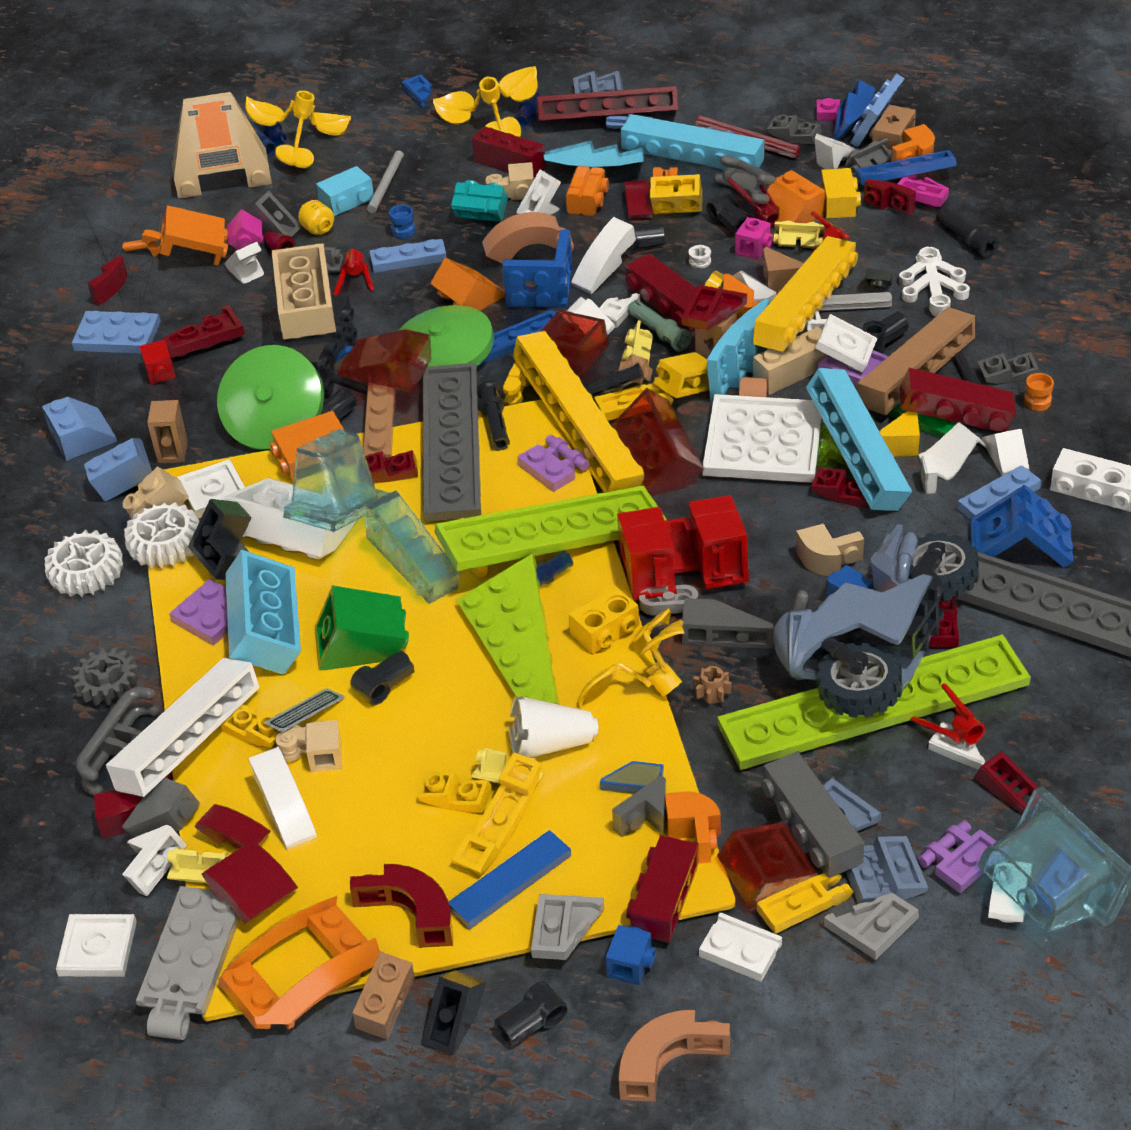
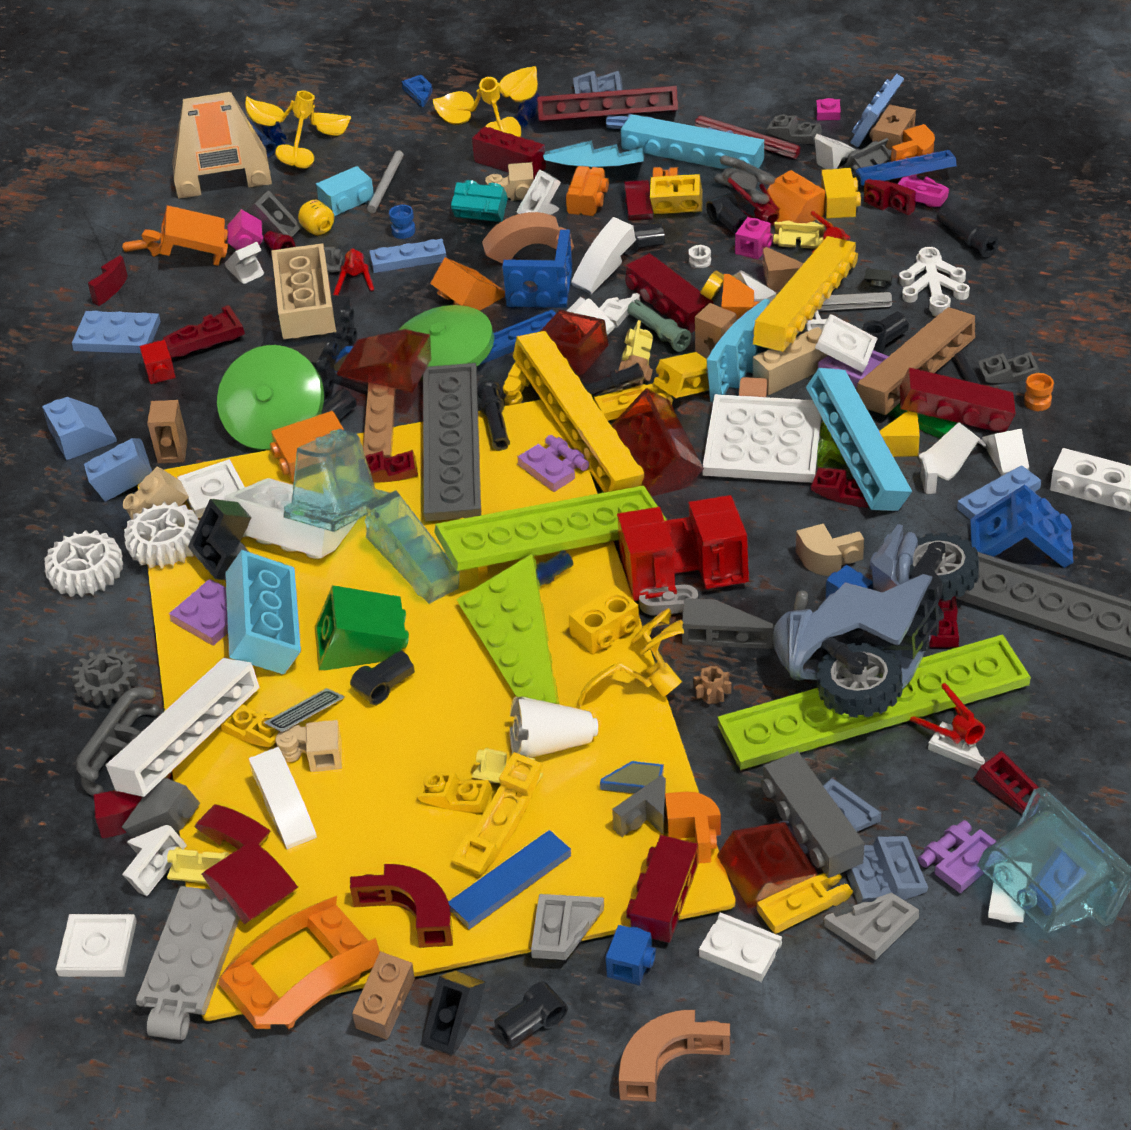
dark red wing [682,285,747,330] -> none
blue slope [833,80,875,140] -> none

